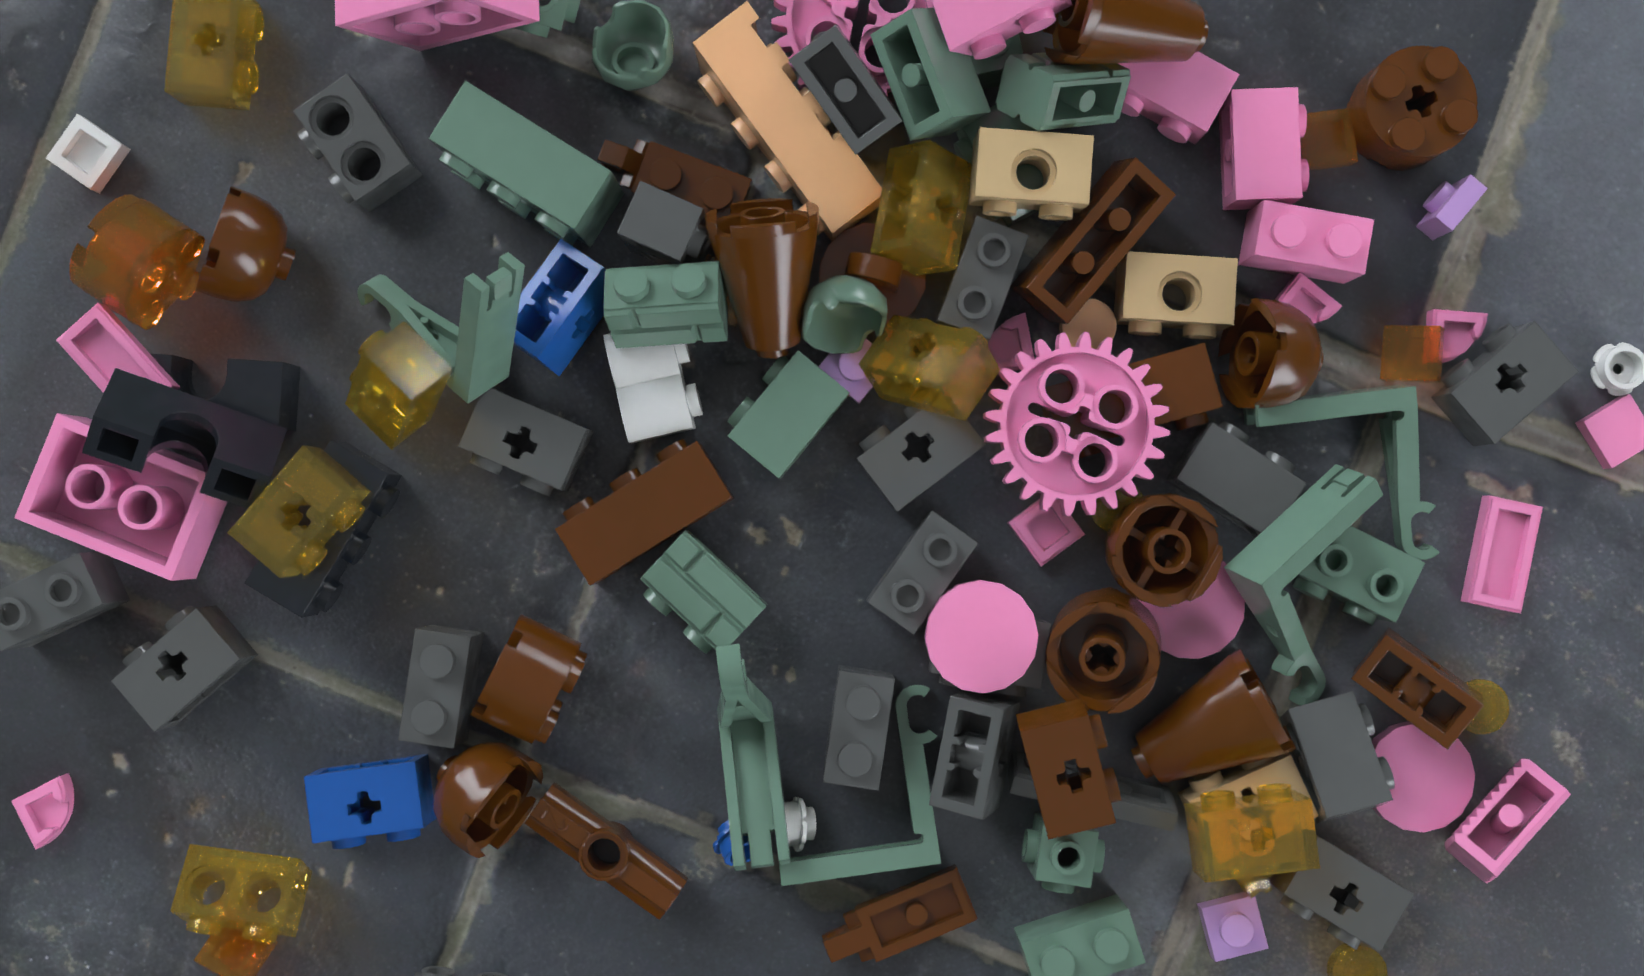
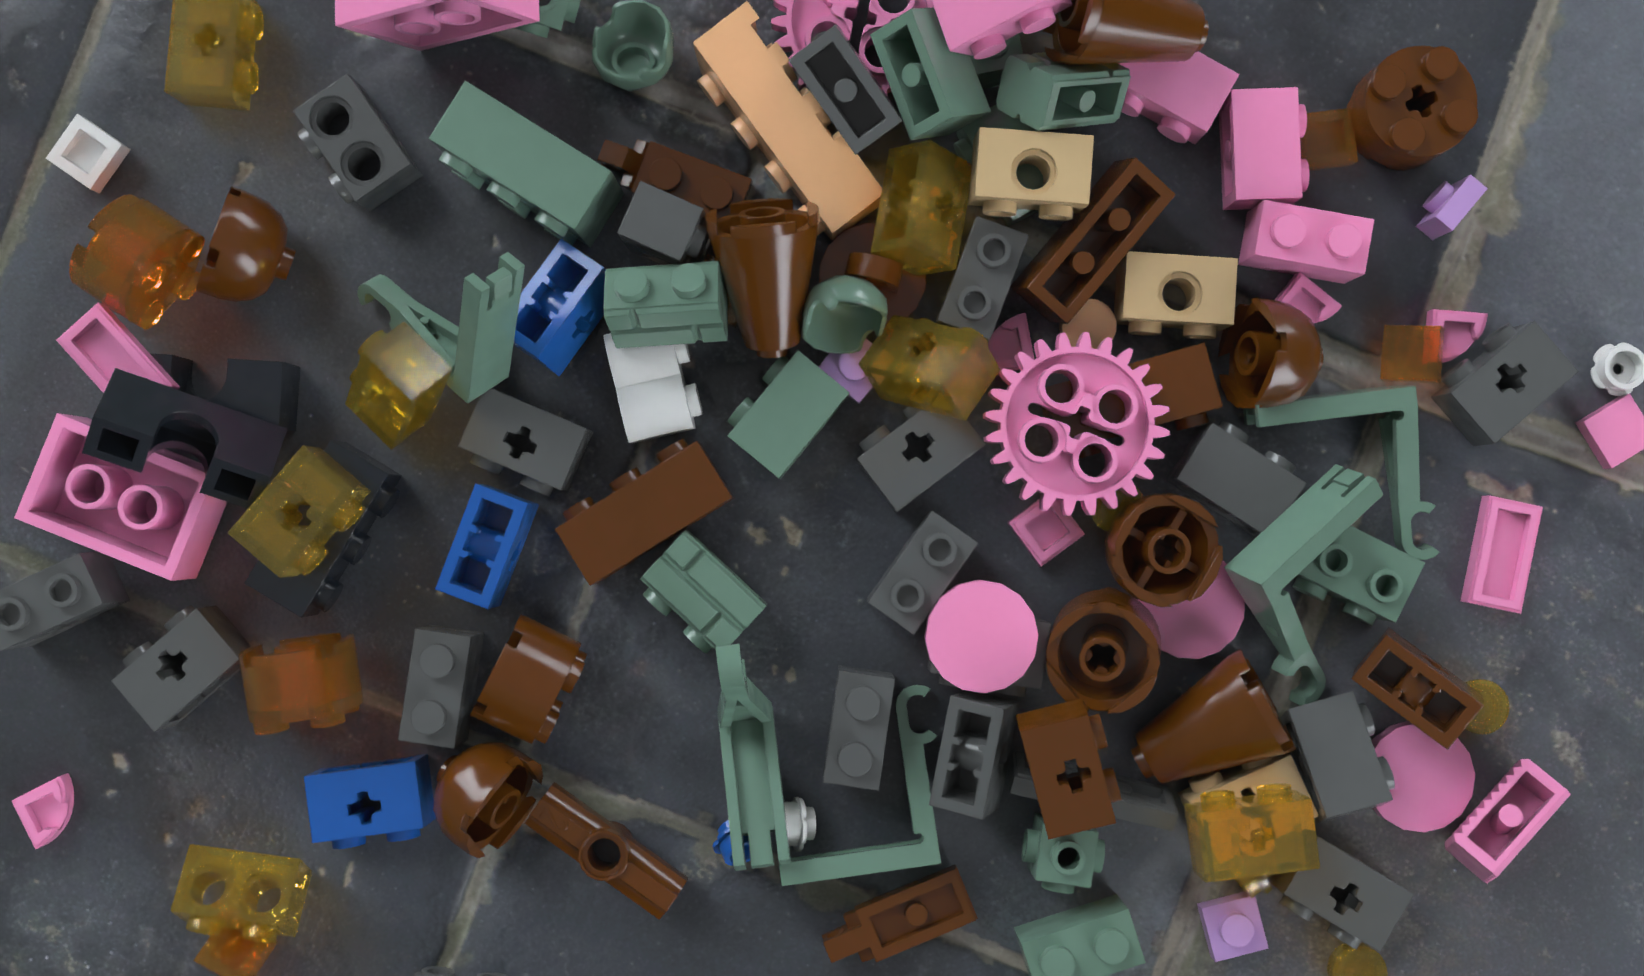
none -> clear orange brick [238,633,364,735]
none -> blue brick [435,483,539,609]

